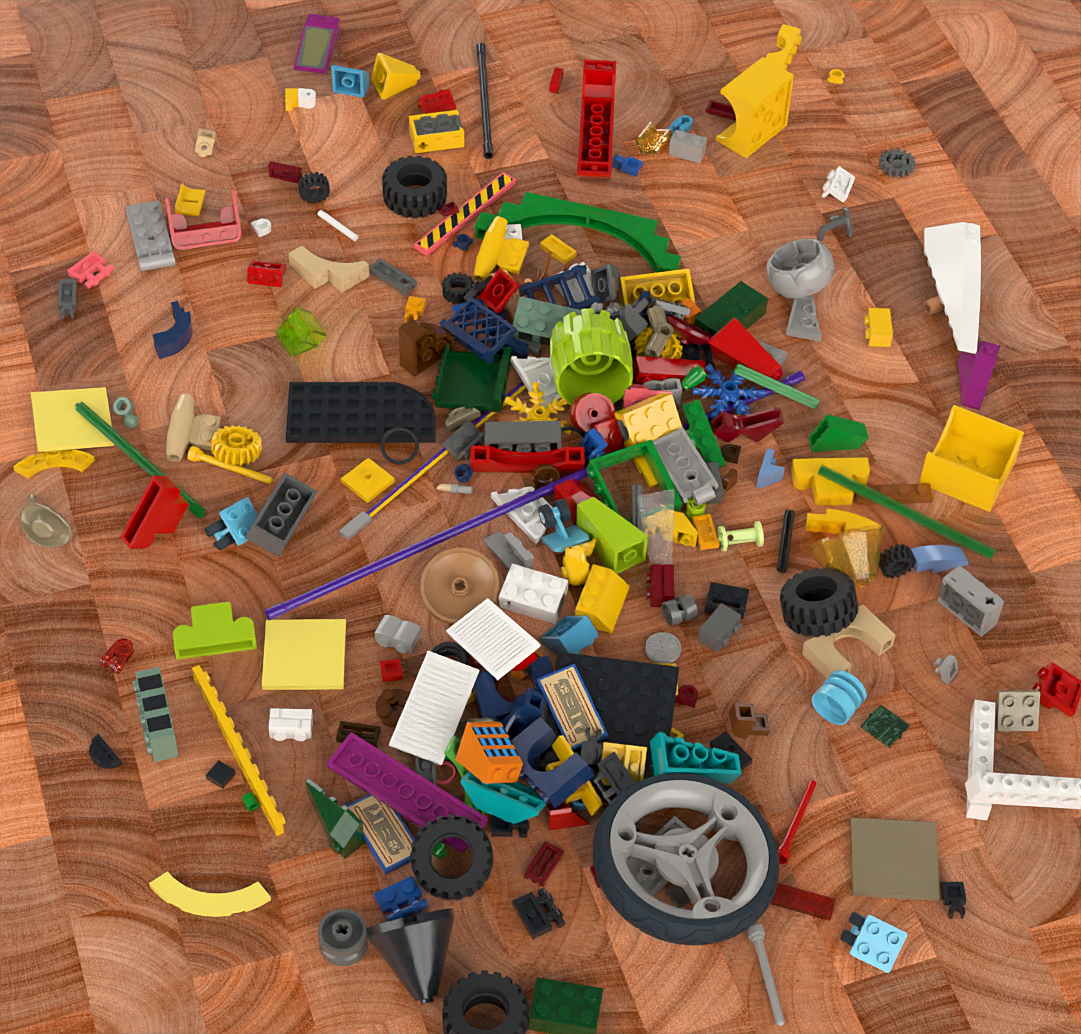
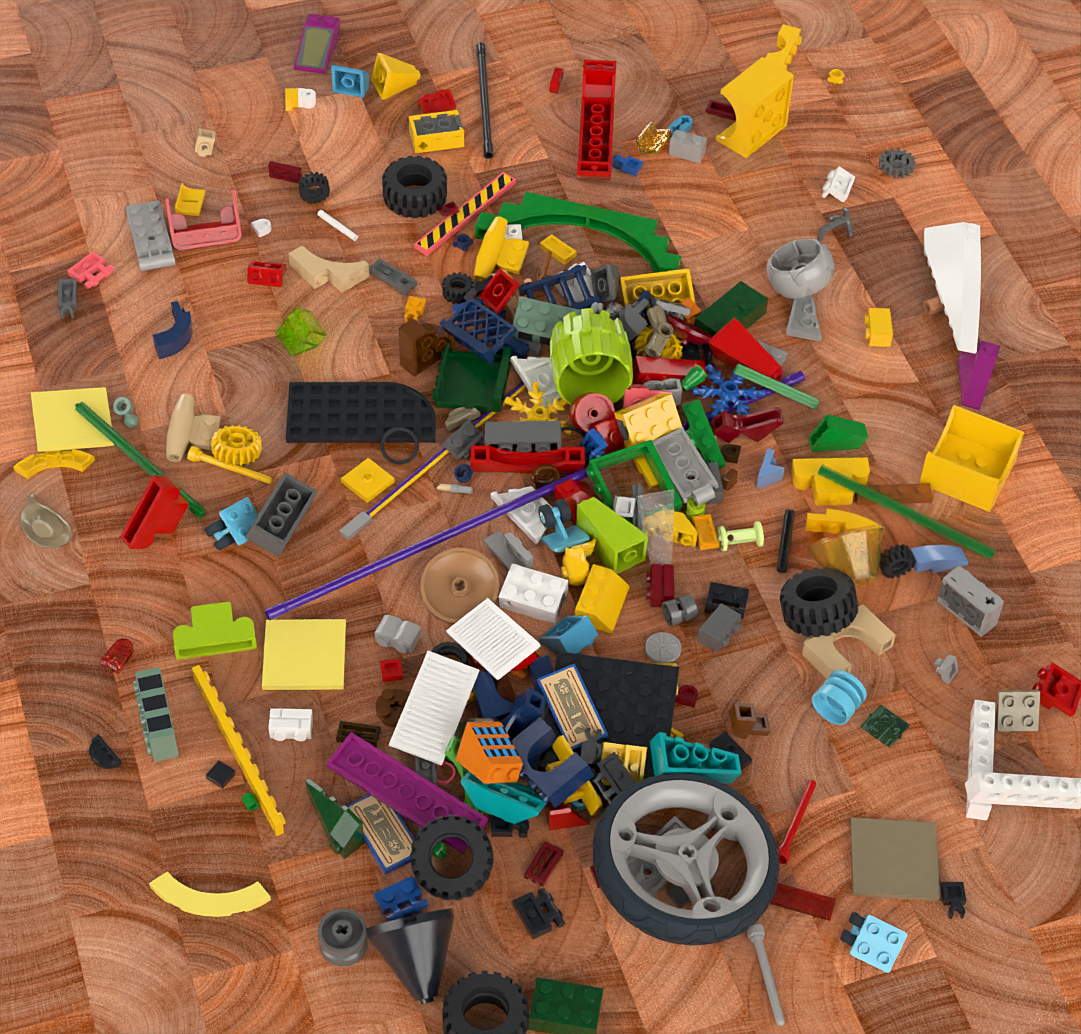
none -> tile [613,495,636,517]

